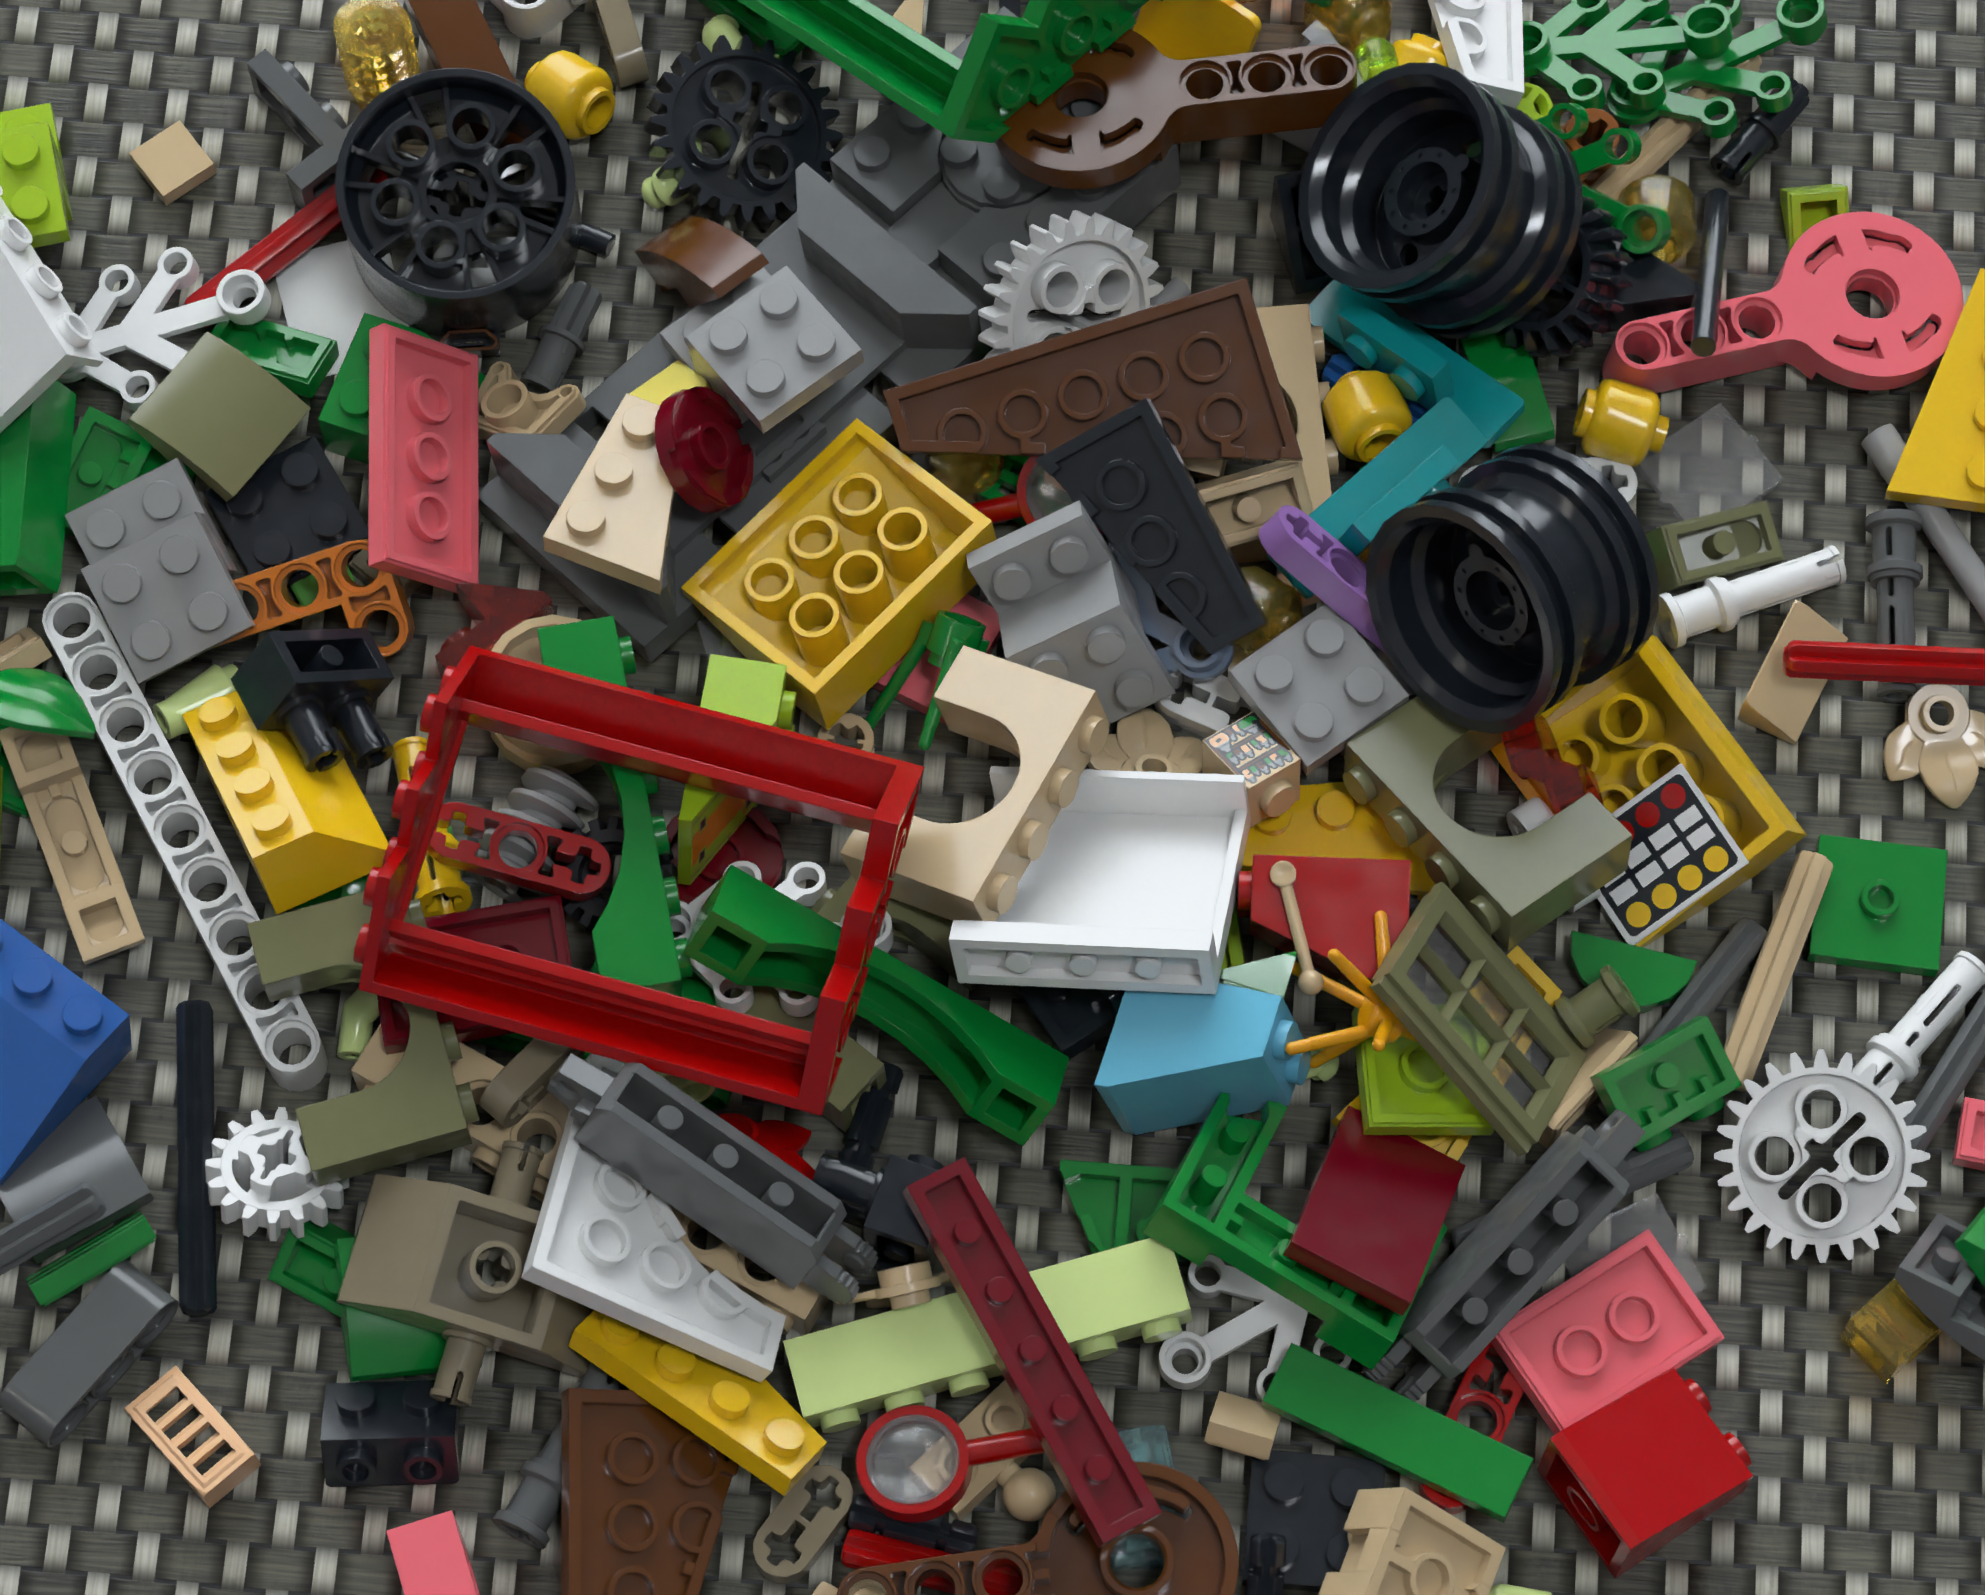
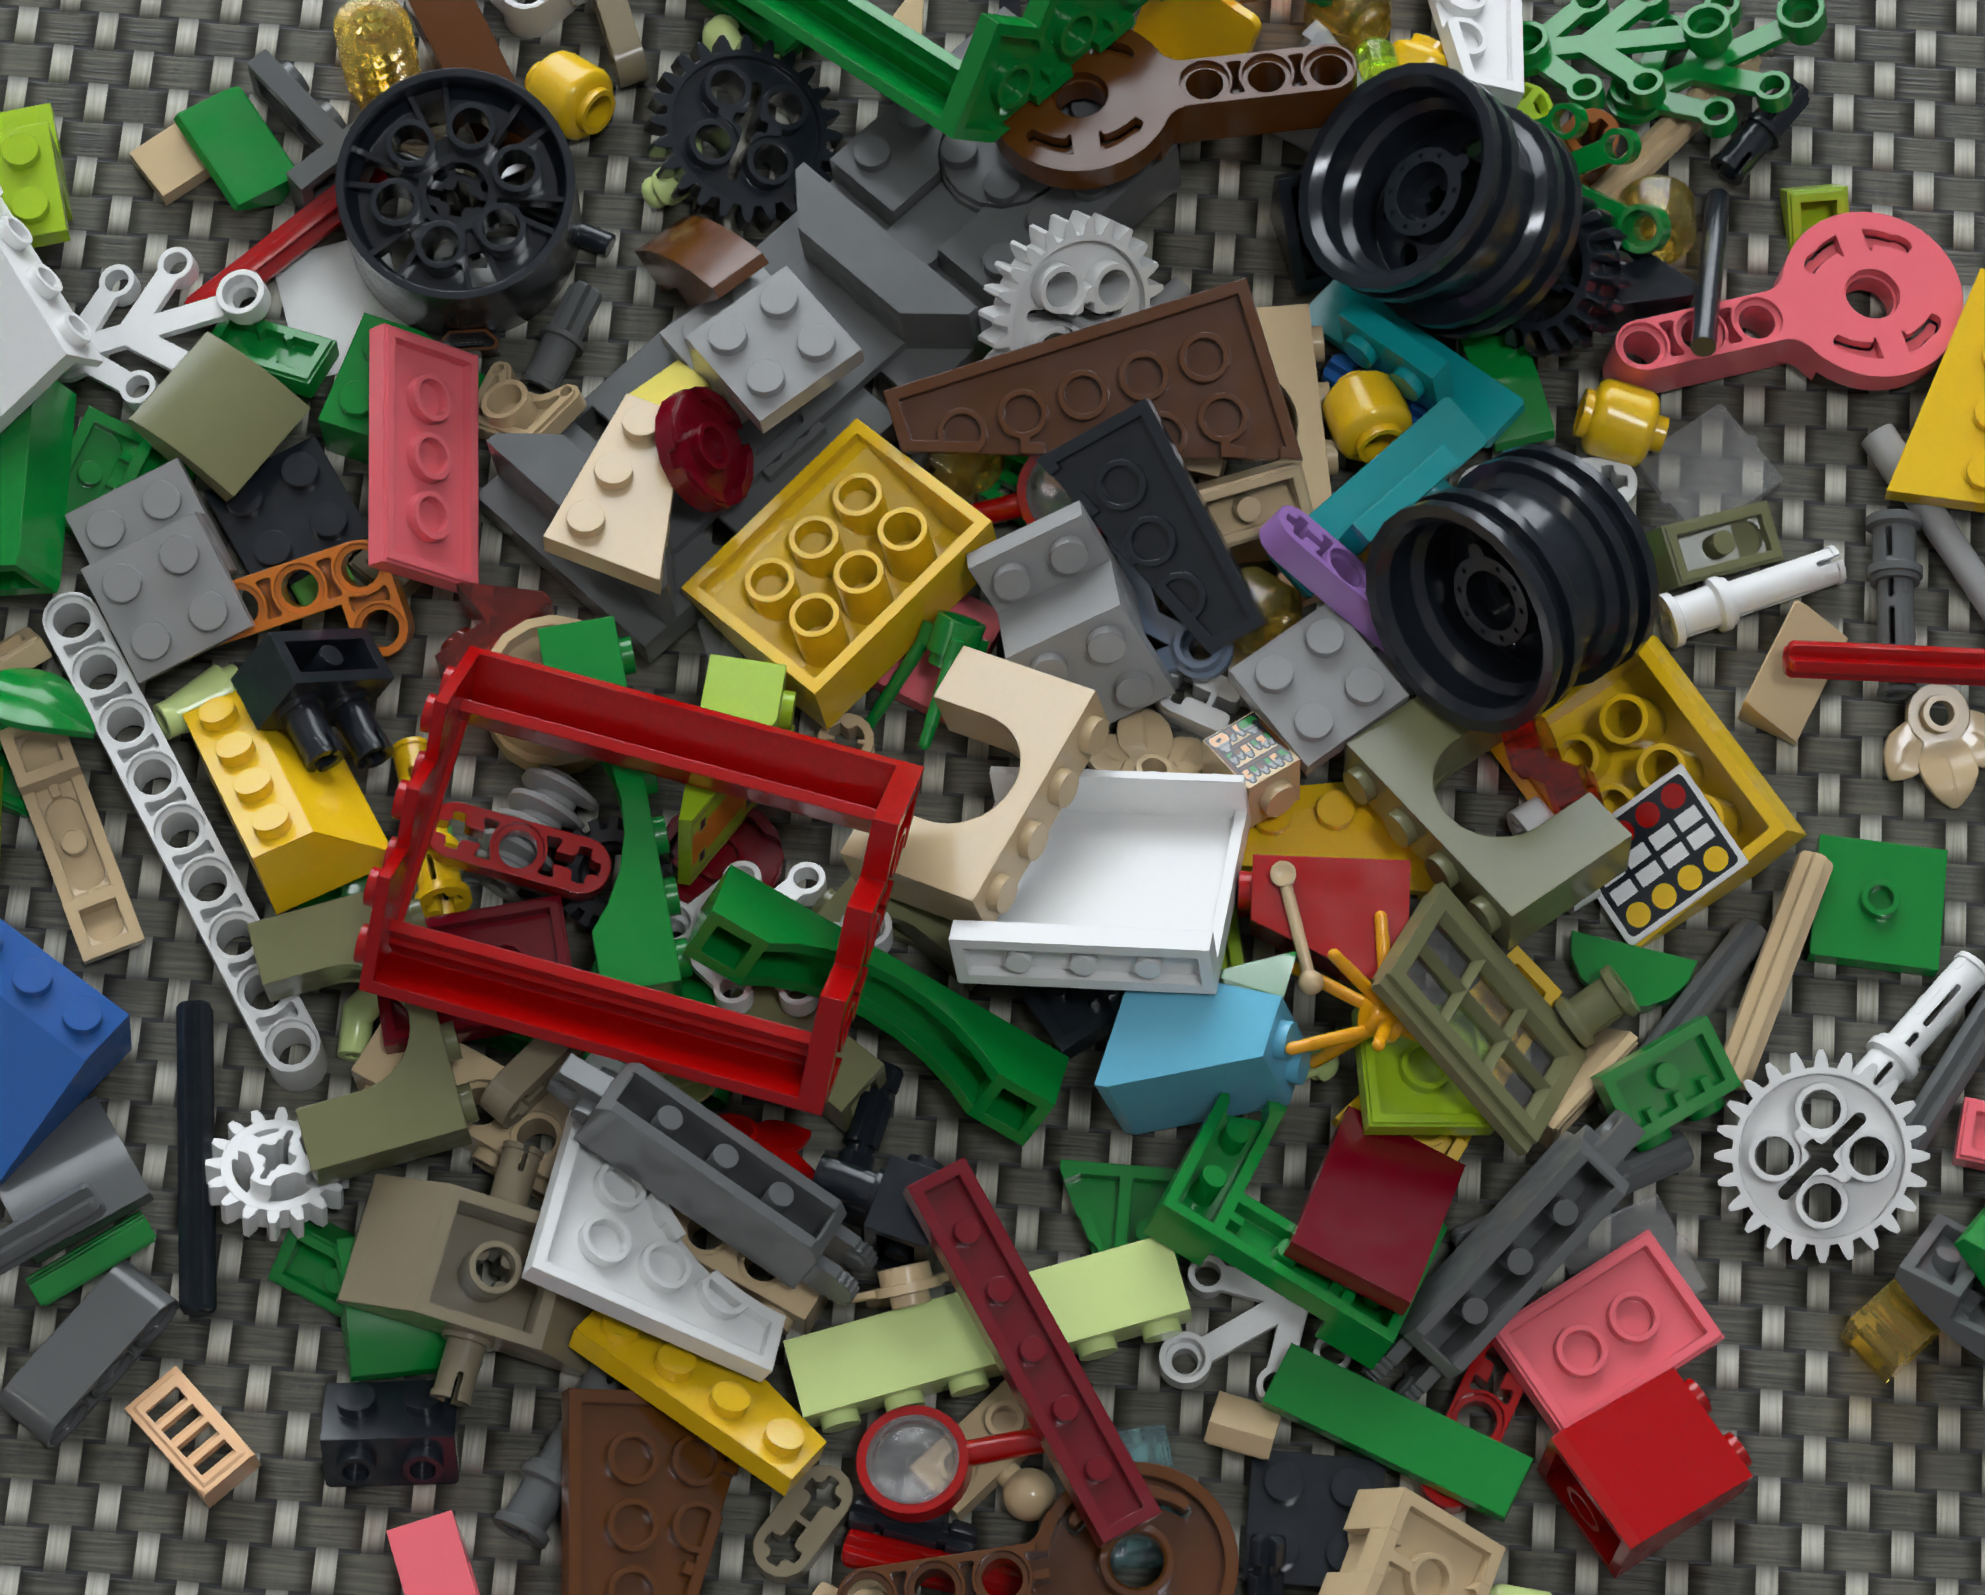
none -> green slope [173,86,295,211]

